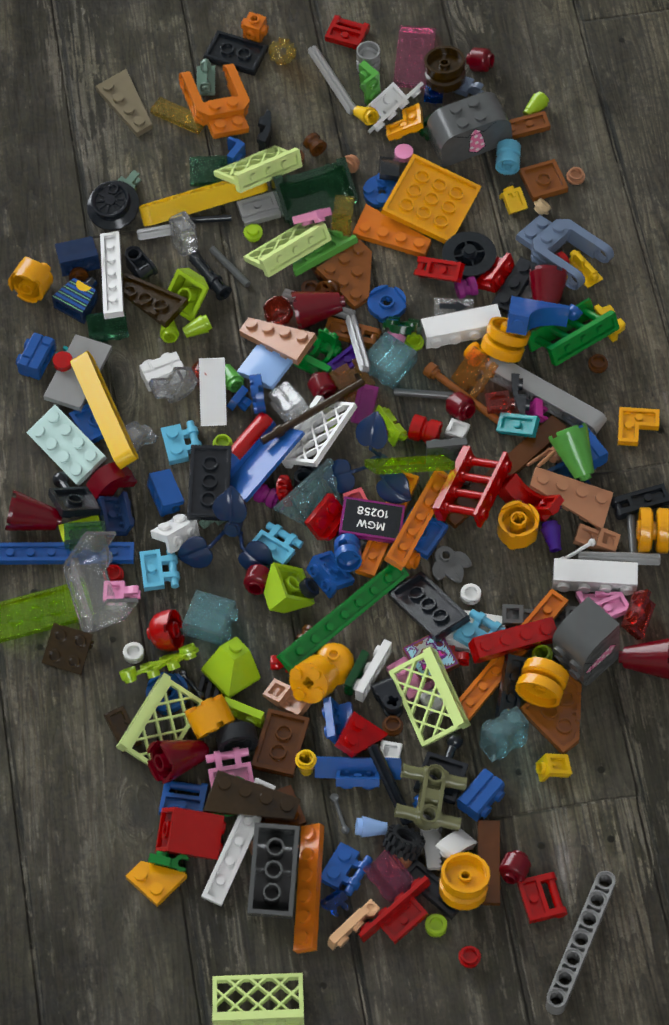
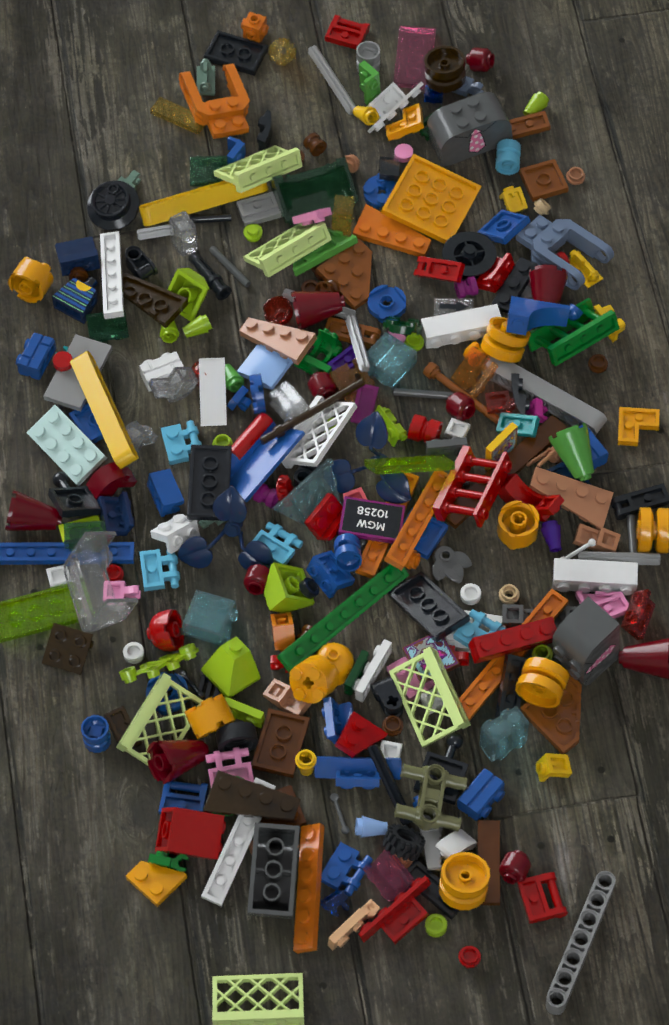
dark tan wing [95,69,153,137] -> none
none -> white tile [46,564,71,590]
none -> blue wheel [81,715,111,753]
none -> orange slope [270,612,295,652]
none -> blue plate [477,209,531,245]
none -> yellow tile [484,422,518,472]
none -> tan plate [499,584,520,604]

